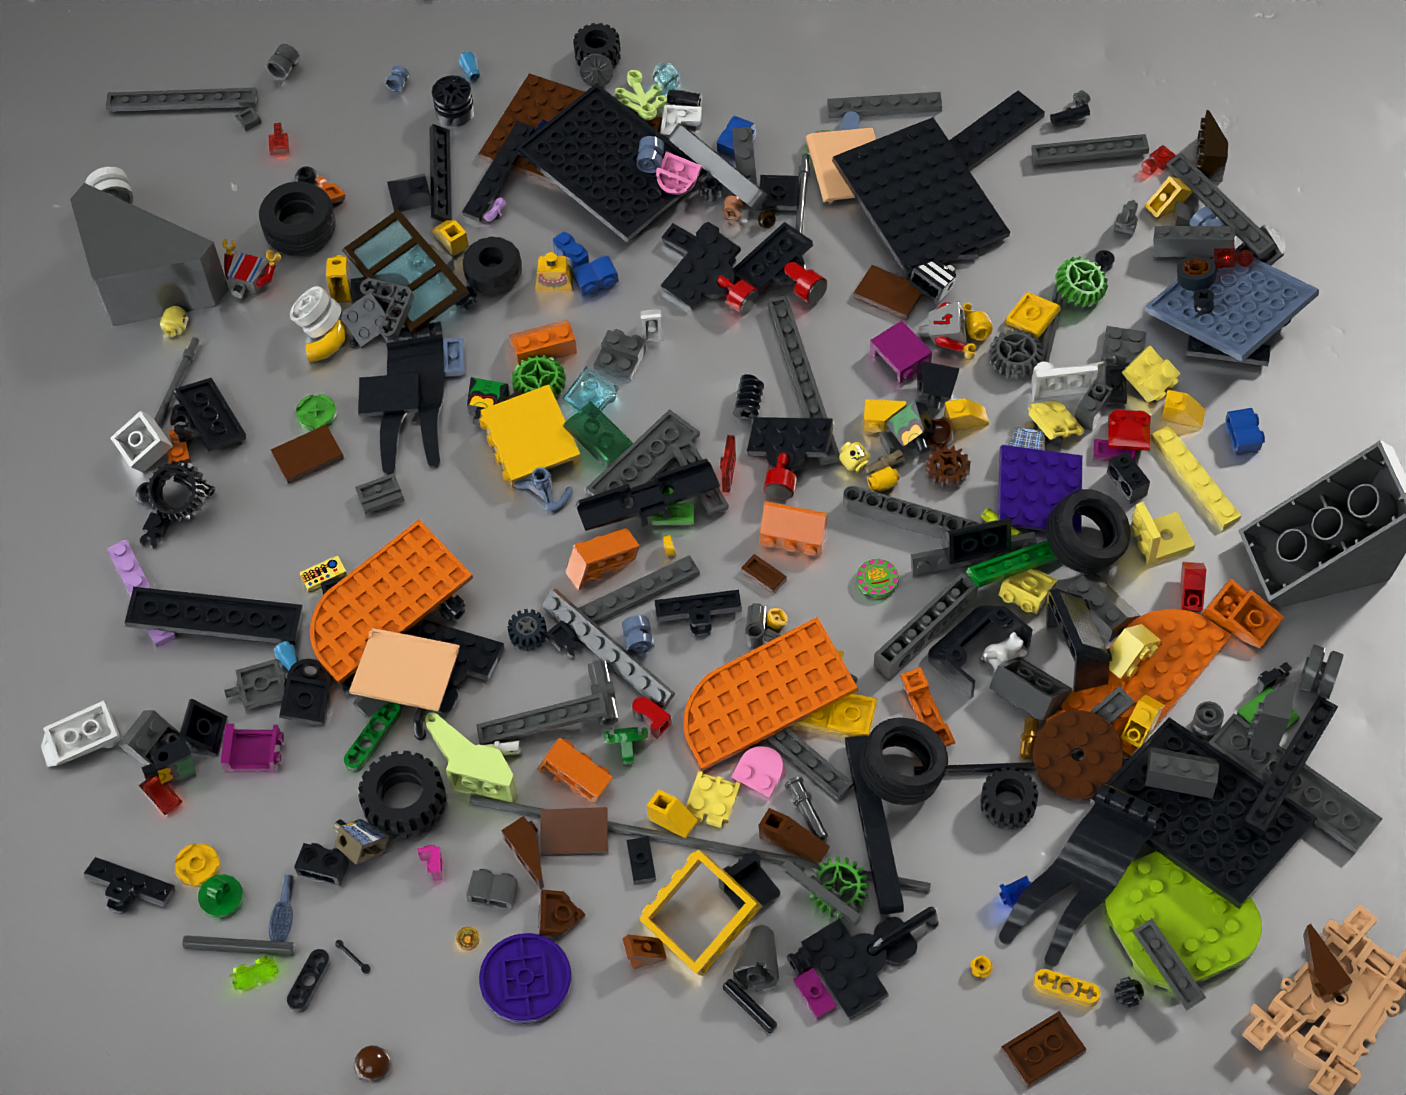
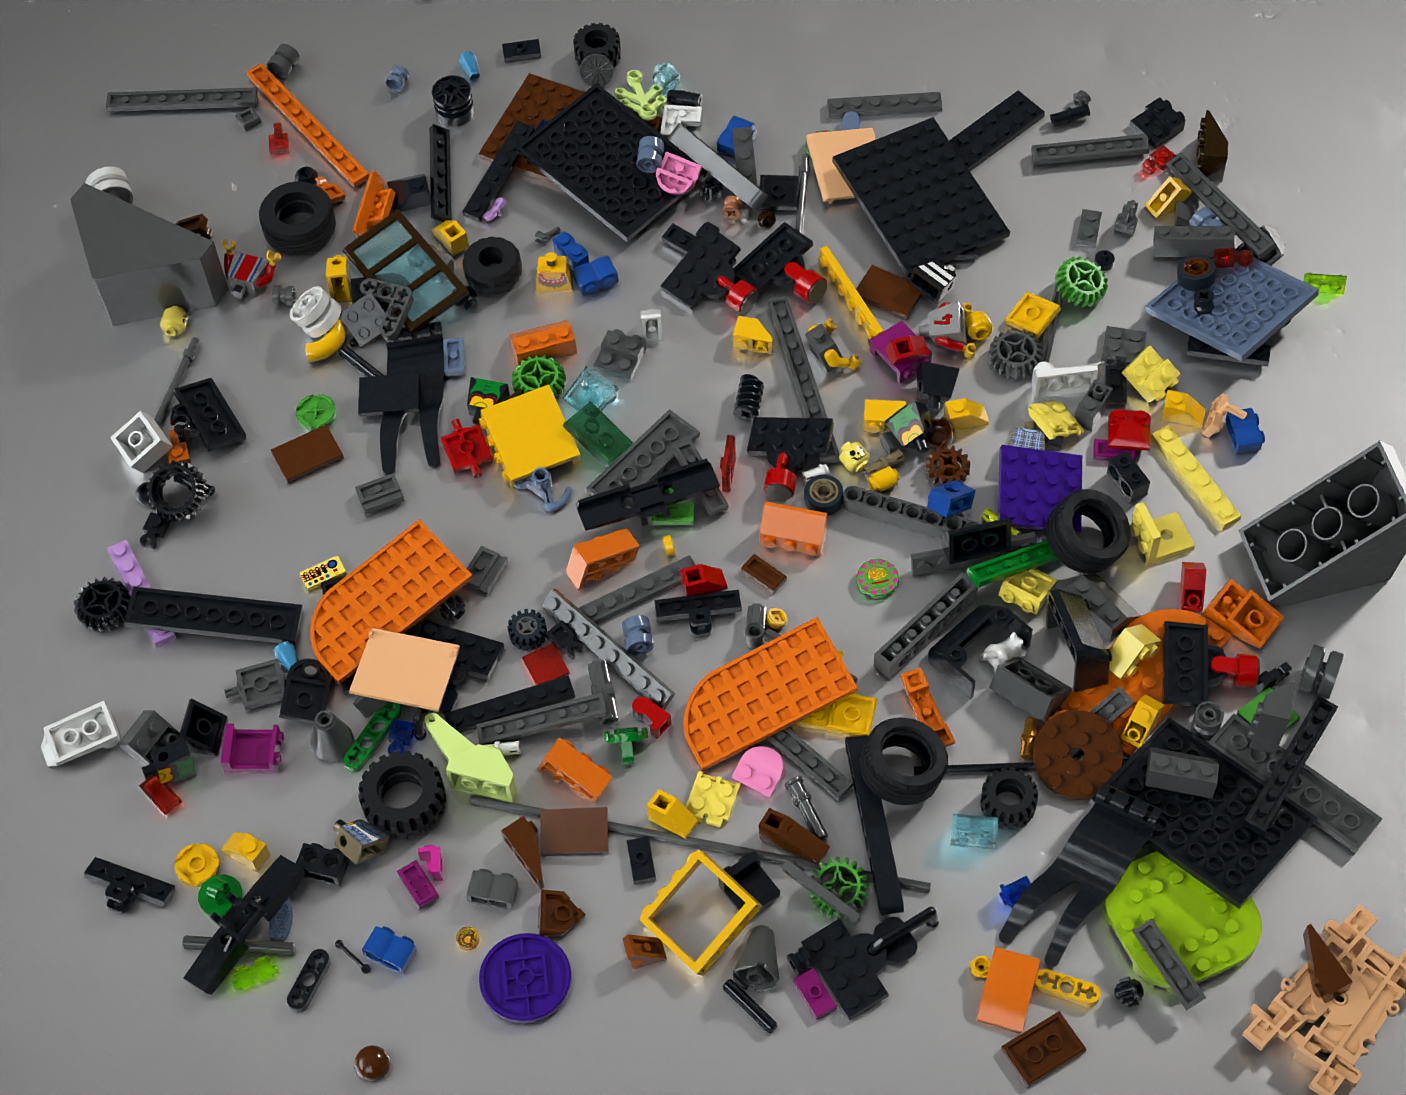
none -> black gear [74,577,131,632]
none -> reddish brown piece [176,214,213,239]
none -> black piece [183,855,305,995]
none -> yellow slope [221,832,271,872]
none -> orange plate [246,63,369,188]
none -> dark grey wheel [272,285,296,306]
none -> dark grey cone [310,710,355,763]
none -> black axle [338,345,384,377]
none -> orange bracket [352,170,396,237]
none -> blue brick [362,926,417,974]
none -> clear blue plate [388,719,414,756]
none -> magenta plate [397,860,440,909]
none -> red plate [440,419,493,478]
none -> black plate [444,675,575,733]
none -> dark grey plate [466,546,508,594]
none -> black plate [502,39,541,62]
none -> clear red piece [522,643,570,685]
none -> dark grey hand [535,227,560,245]
none -> red slope [680,564,728,596]
none -> yellow slope [733,316,773,353]
none -> white pin [802,464,830,483]
none -> wheel [804,475,844,515]
none -> torso [805,318,862,372]
none -> yellow plate [818,246,884,340]
none -> red slope [885,335,930,367]
none -> blue brick [927,480,976,518]
none -> clear light blue brick [950,814,998,849]
none -> orange slope [977,947,1041,1033]
none -> dark grey plate [1076,209,1102,247]
none -> black plate [1129,97,1186,148]
none -> black plate [1162,621,1260,707]
none -> light nougat plate [1202,393,1247,438]
none -> clear neon green hinge [1303,272,1347,294]

